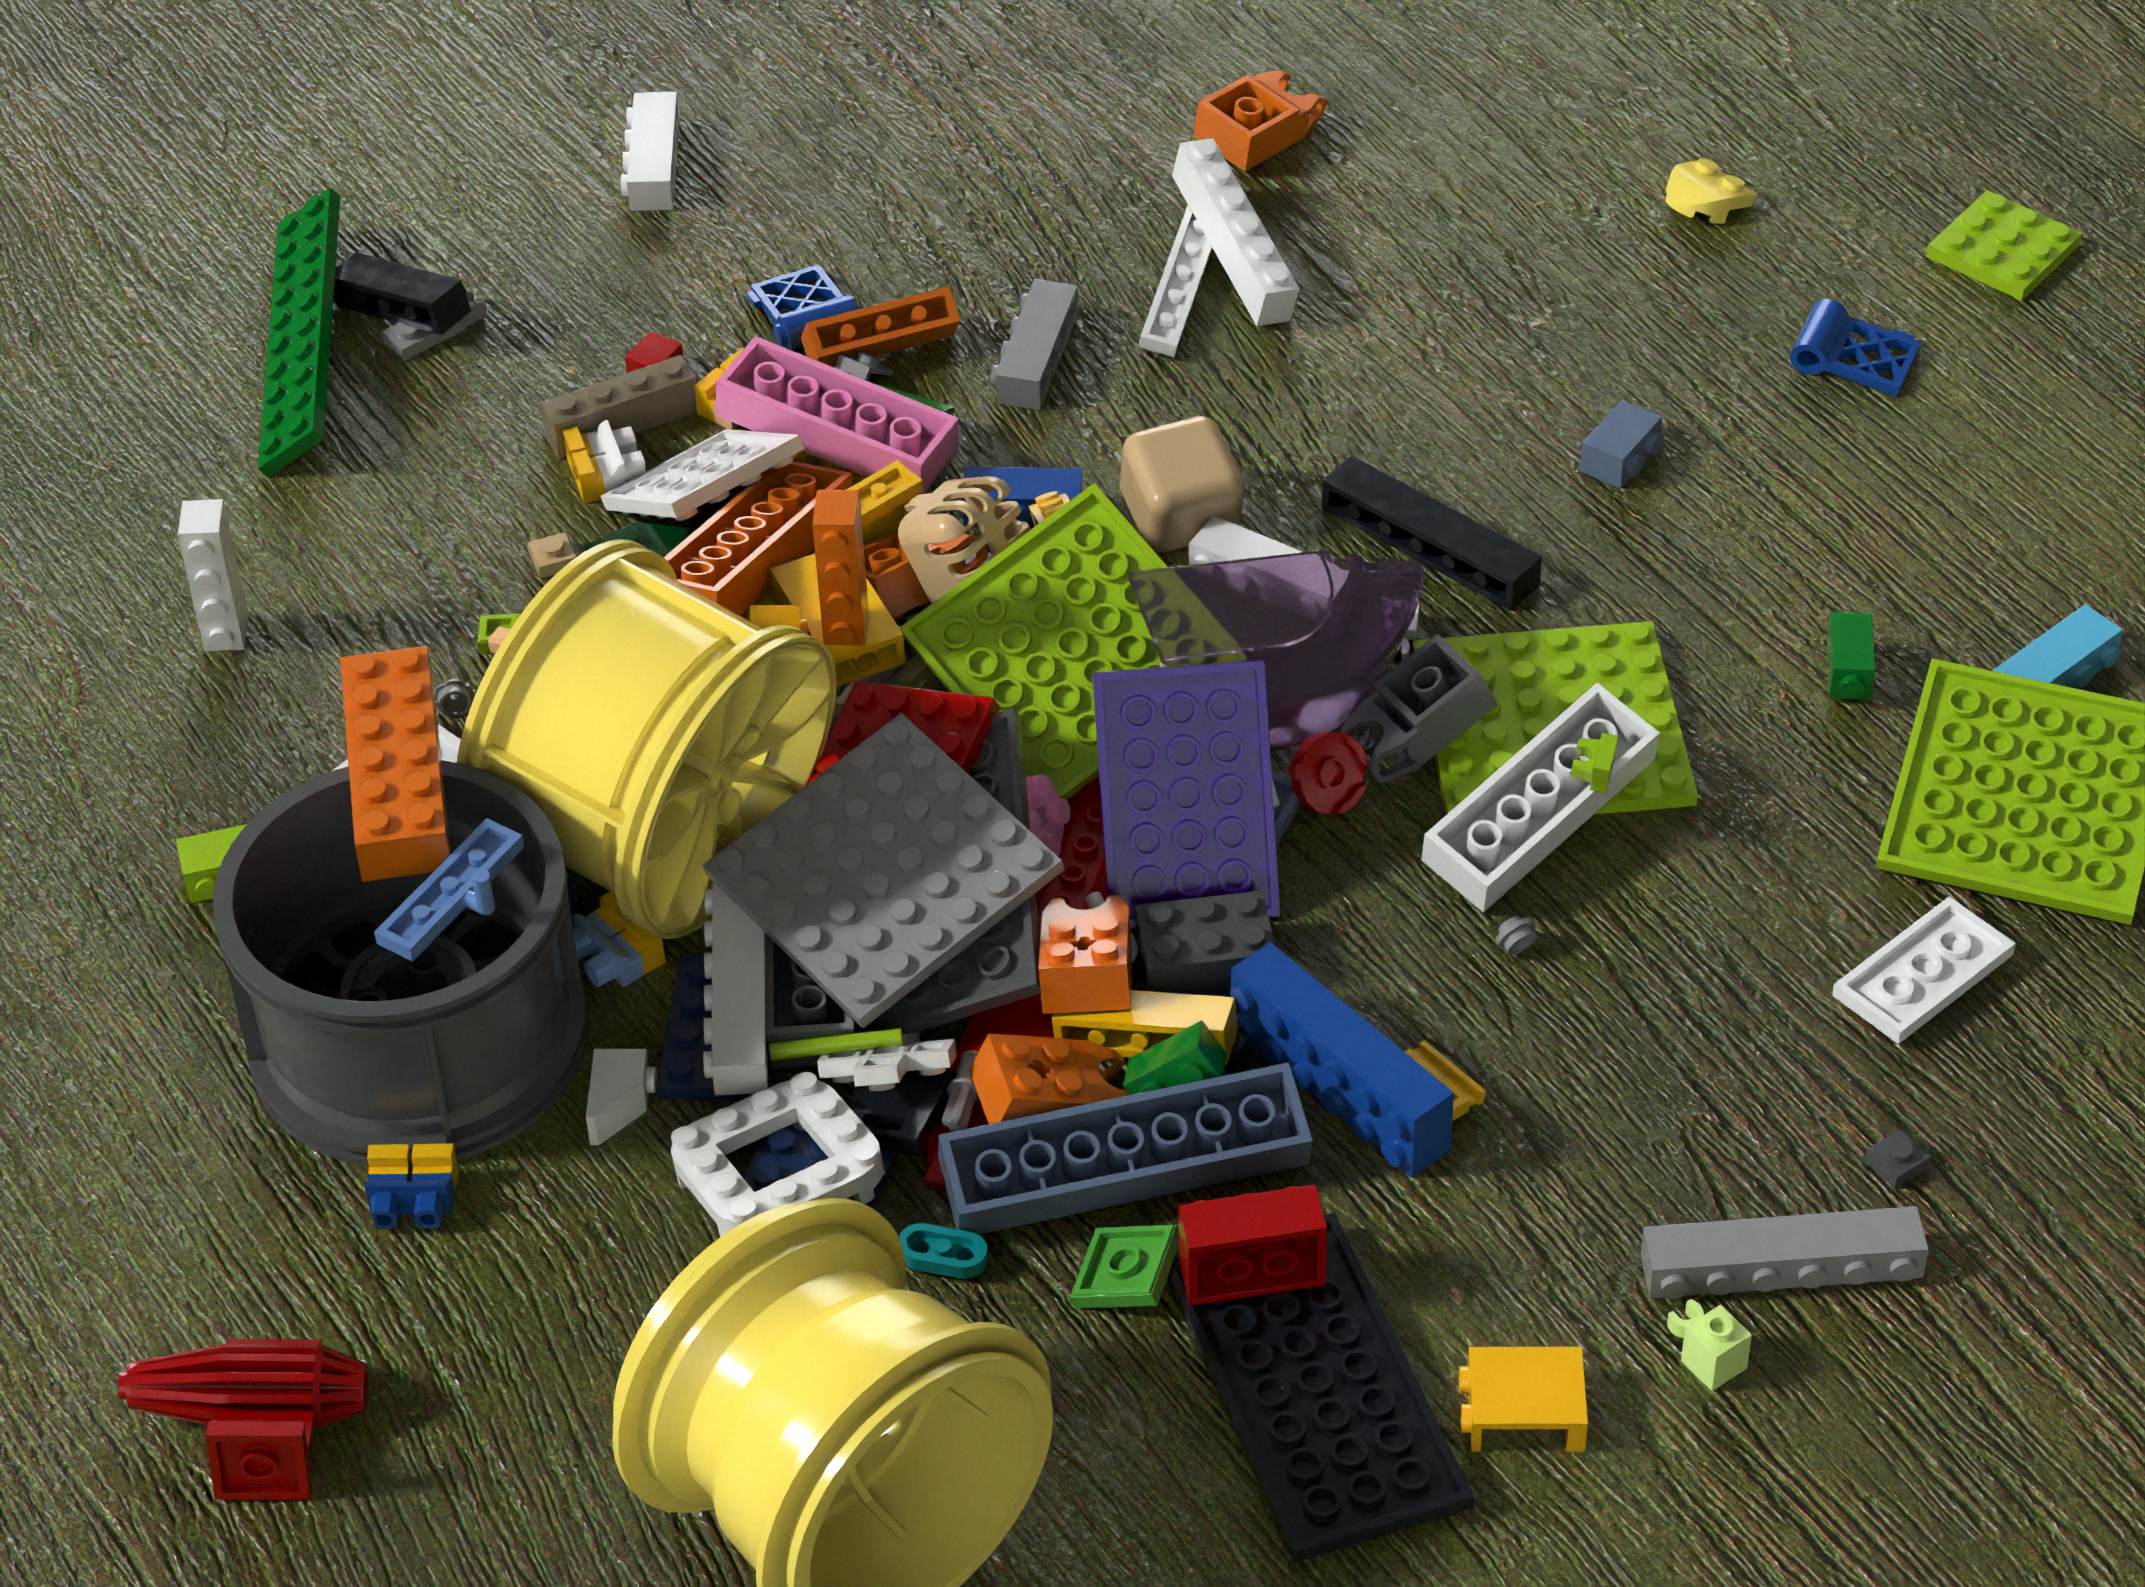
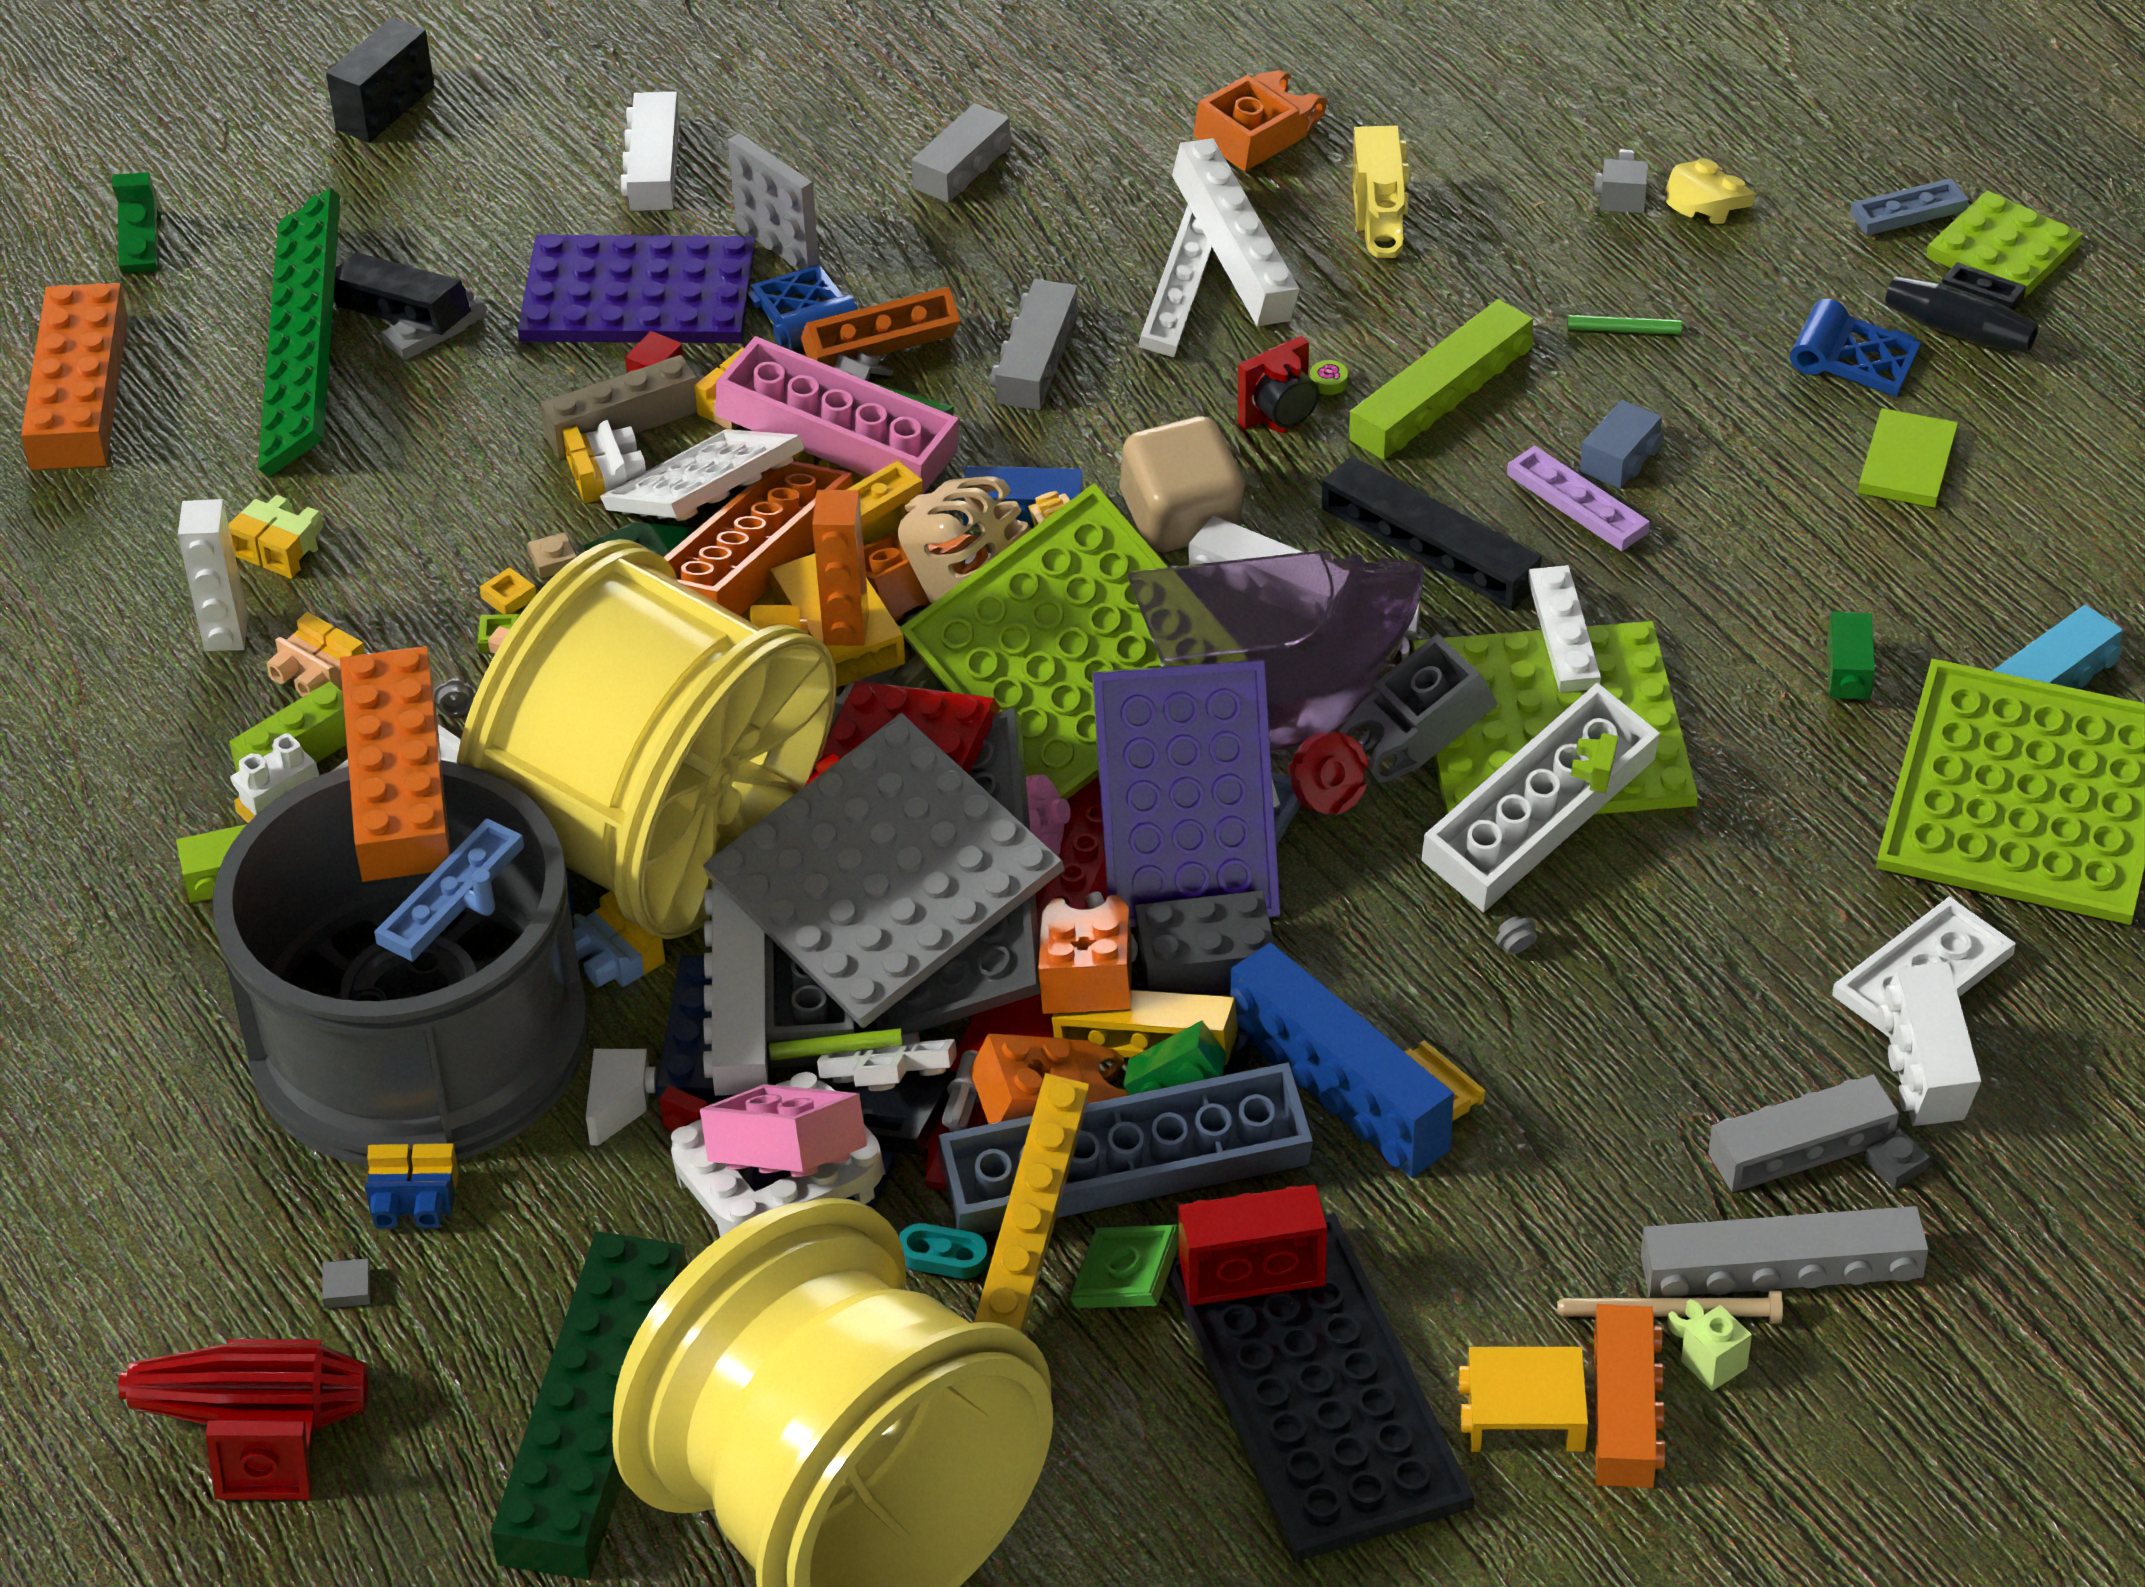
none -> orange brick [21,283,128,470]
none -> green bracket [112,172,162,273]
none -> hips [229,495,324,579]
none -> lime brick [229,681,347,773]
none -> white hips [230,733,319,823]
none -> light nougat hips [266,612,365,697]
none -> light grey tile [322,1258,371,1309]
none -> black brick [326,17,435,143]
none -> yellow plate [479,567,537,614]
none -> dark green brick [490,1231,687,1580]
none -> dark purple plate [517,234,755,343]
none -> red plate [659,1086,707,1132]
none -> bright pink brick [700,1084,867,1177]
none -> light grey plate [728,133,819,270]
none -> light grey brick [911,103,1012,203]
none -> yellow brick [974,1073,1089,1334]
none -> piece [1238,336,1320,433]
none -> lime tile [1310,360,1348,395]
none -> lime brick [1349,299,1534,460]
none -> light yellow brick [1352,126,1409,258]
none -> lavender plate [1507,445,1650,551]
none -> white plate [1528,565,1601,693]
none -> tan bar [1557,1291,1783,1324]
none -> bright green bar [1568,315,1682,335]
none -> light grey brick [1594,149,1648,213]
none -> orange brick [1594,1304,1665,1488]
none -> light grey brick [1708,1074,1899,1193]
none -> sand blue plate [1850,178,1968,236]
none -> lime tile [1858,408,1958,508]
none -> white brick [1878,961,1981,1127]
none -> black plate [1885,262,2039,353]

